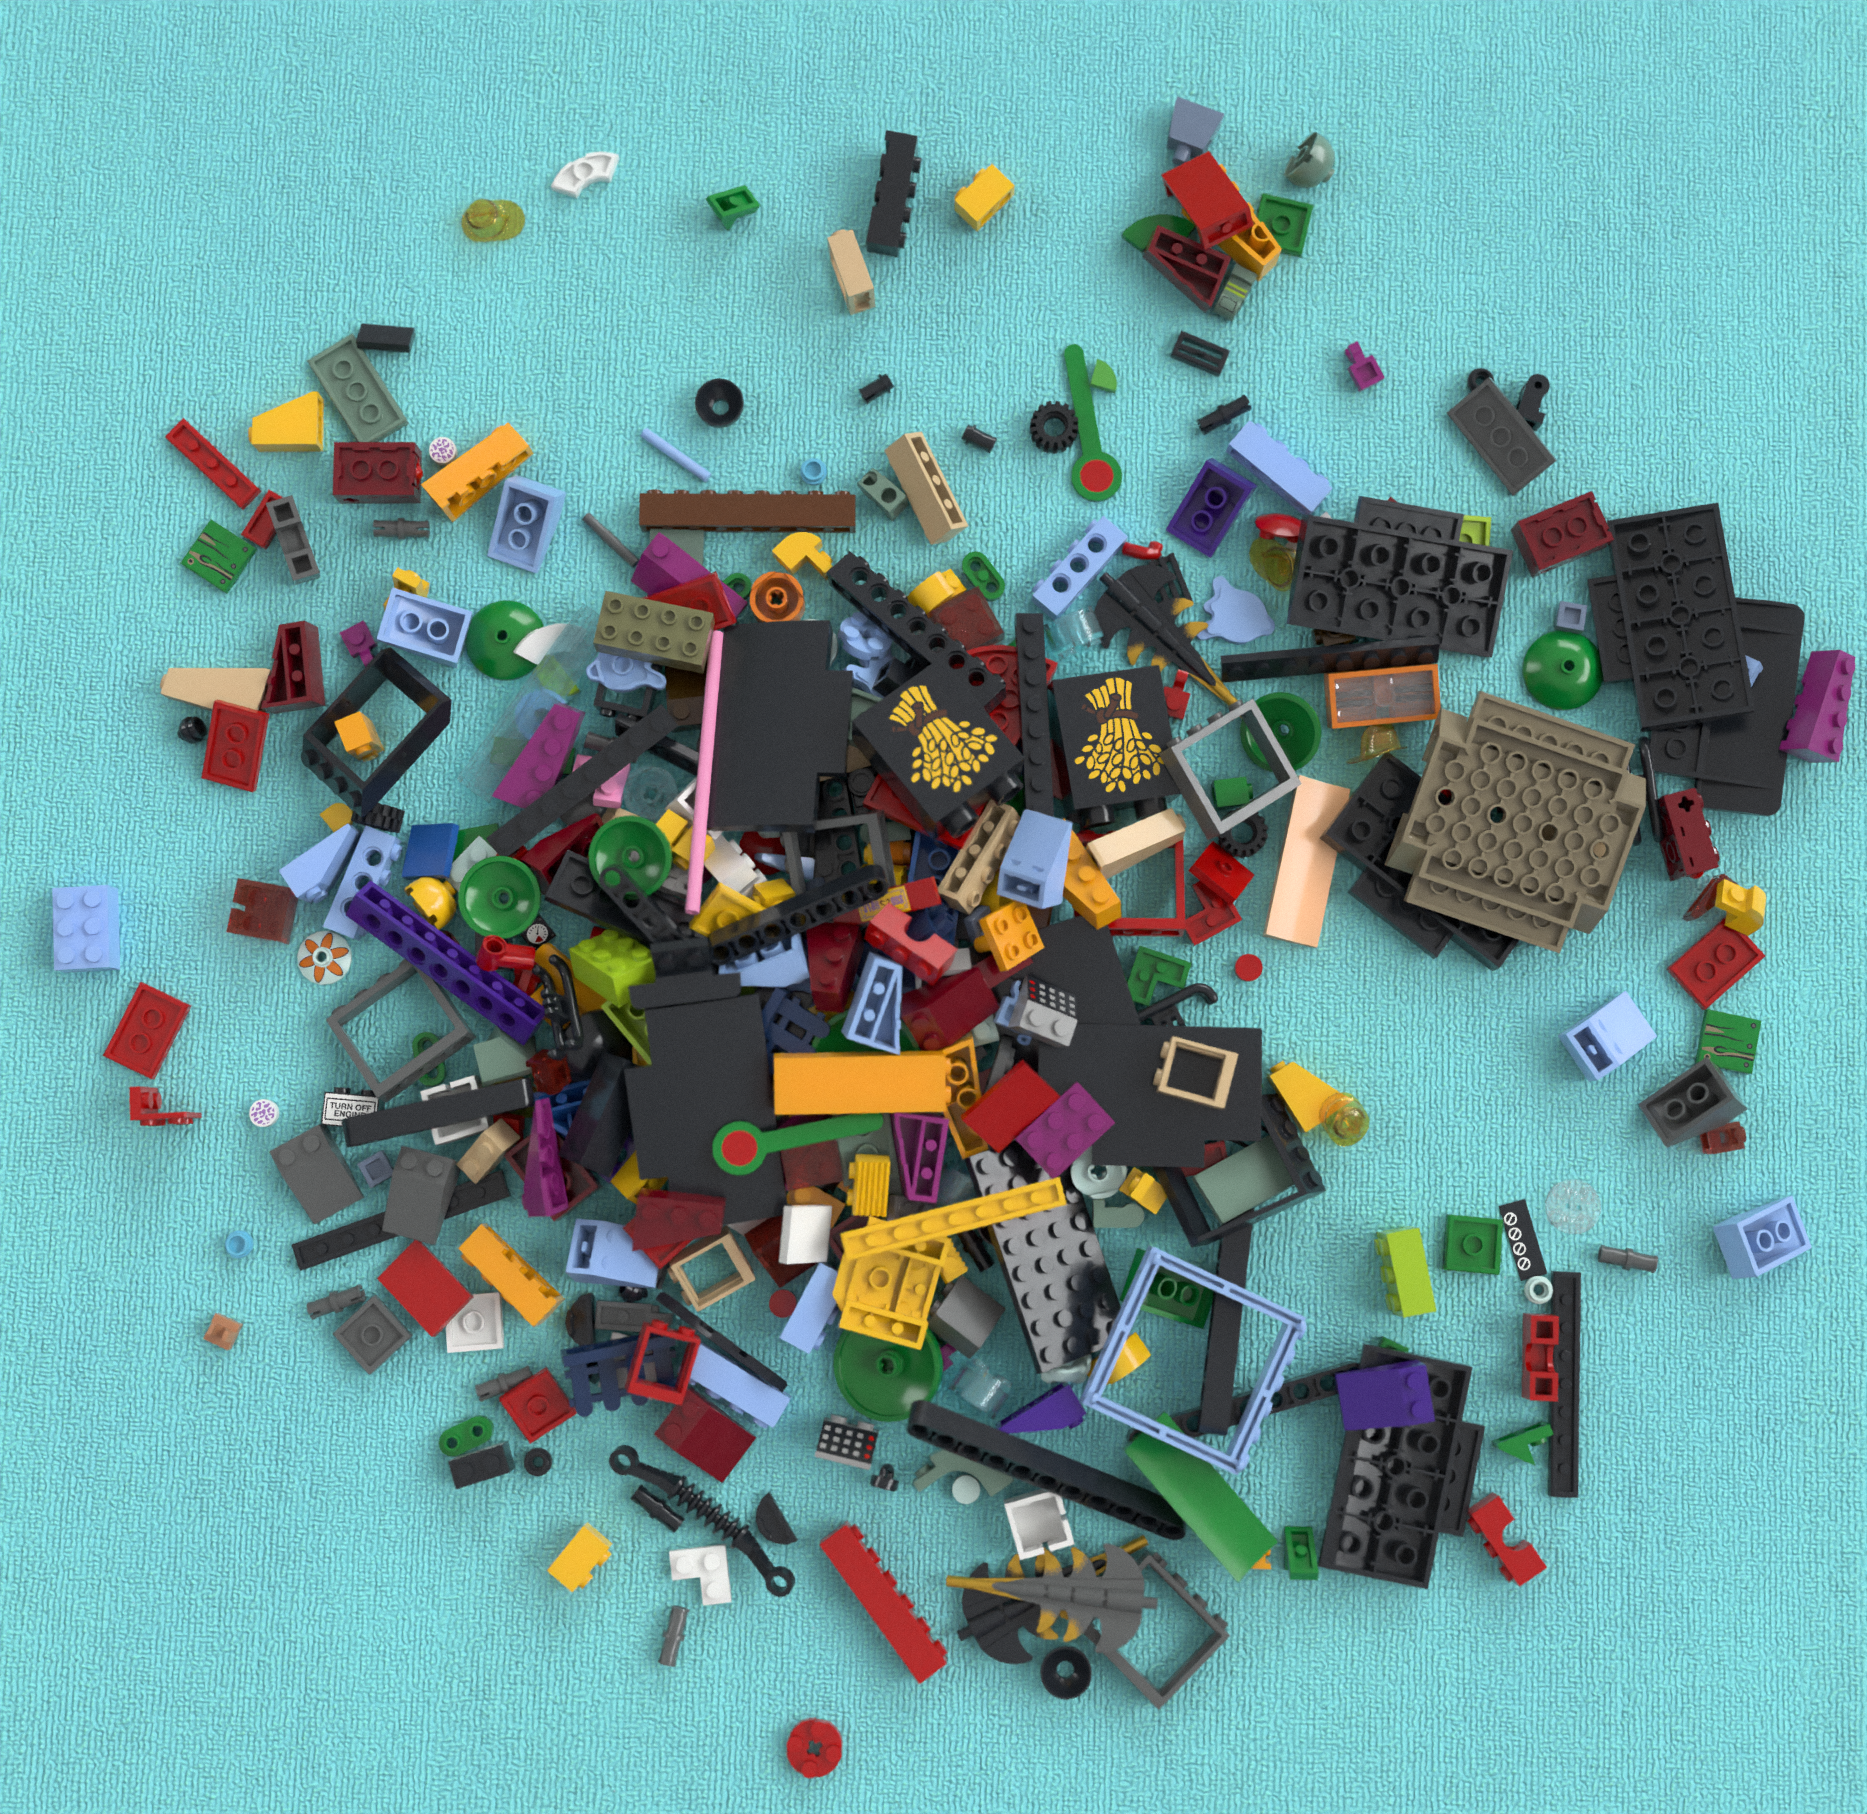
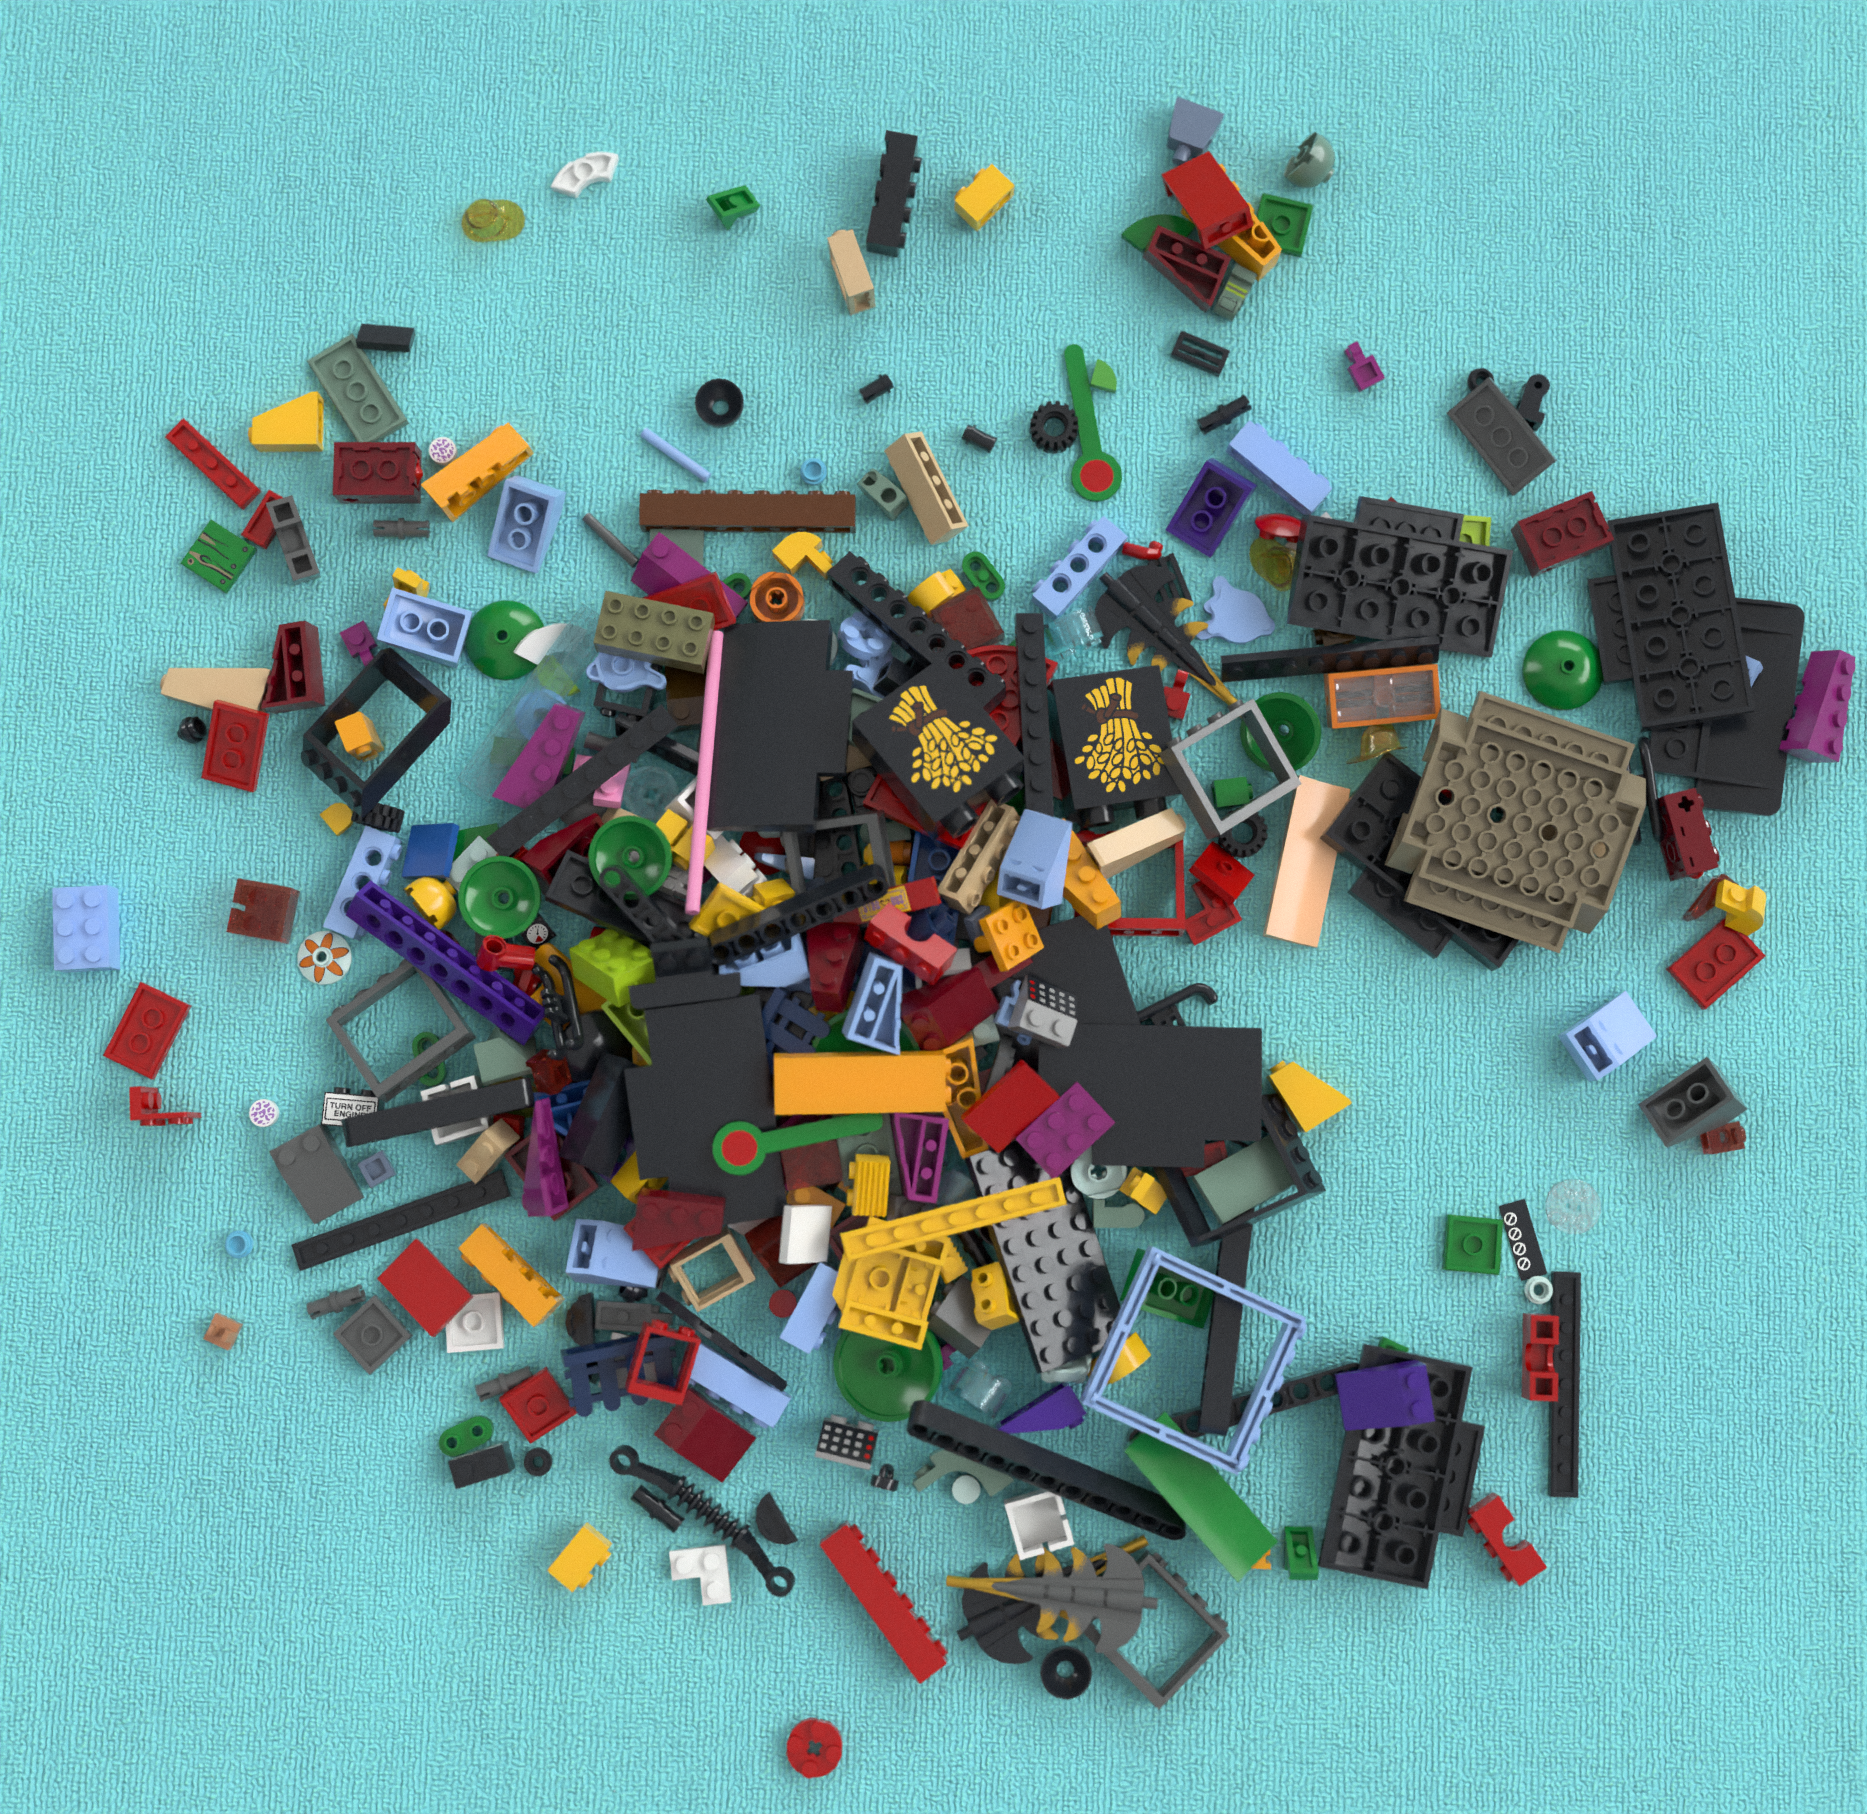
light blue slope [278,823,362,903] -> none
dark grey slope [382,1146,461,1245] -> none
dark grey pin [658,1605,689,1667] -> none
green plate [1127,946,1192,1007] -> none
tan window [1153,1036,1238,1110] -> none
red tile [1234,954,1263,982] -> none
clear yellow piece [1319,1092,1369,1147] -> none
lime brick [1374,1226,1437,1318] -> none
green slope [1491,1421,1553,1466] -> none
sand blue plate [1554,601,1587,634] -> none
dark grey pin [1598,1245,1658,1273] -> none
green tile [1695,1009,1761,1074] -> none
light blue slope [1713,1196,1812,1279] -> none
none -> yellow brick [971,1262,1020,1330]

